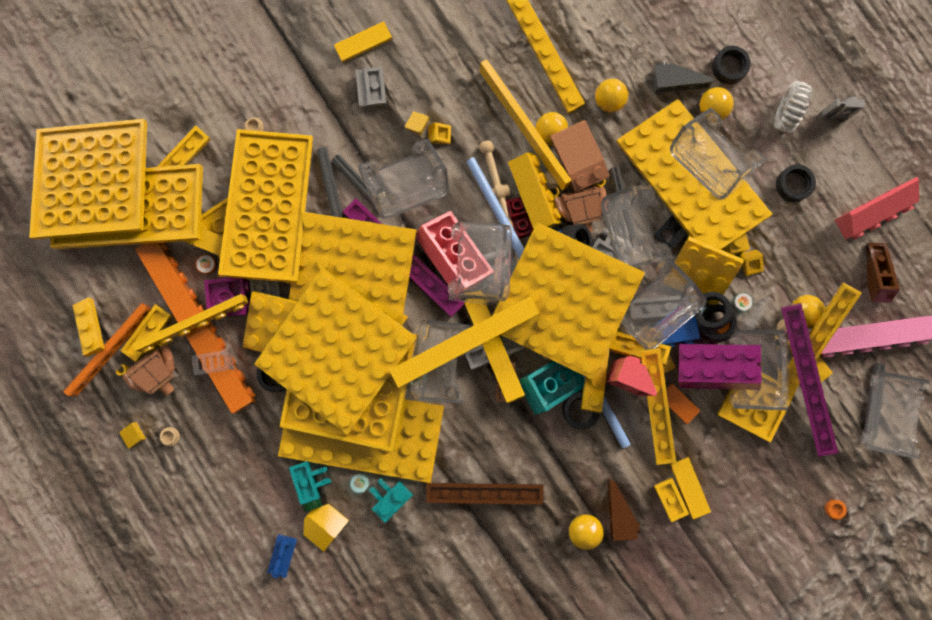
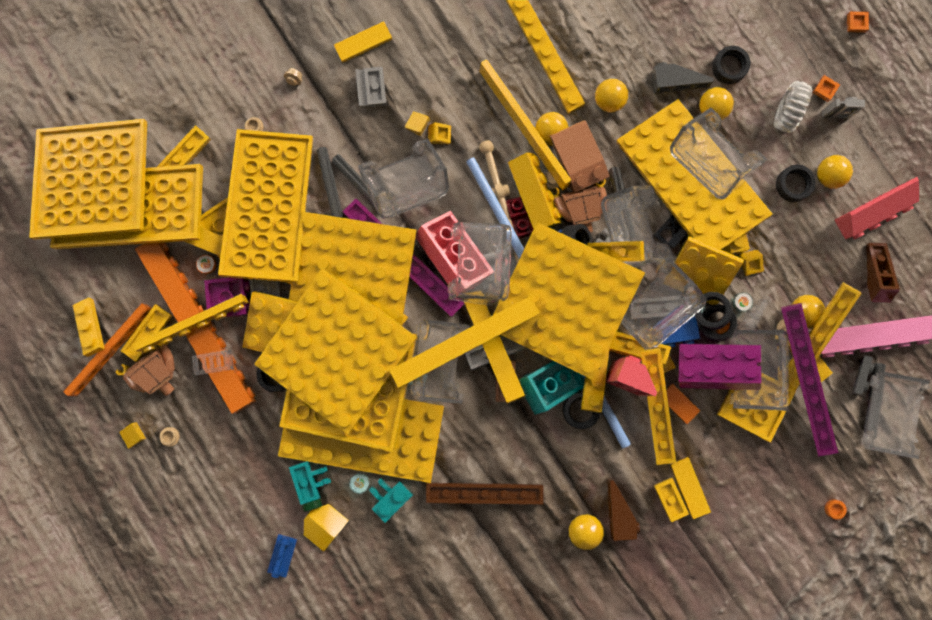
none -> tan plate [284,68,302,86]
none -> yellow plate [588,241,645,262]
none -> orange plate [812,75,840,102]
none -> yellow piece [817,155,853,189]
none -> orange tile [847,11,869,33]
none -> dark grey plate [852,355,875,396]

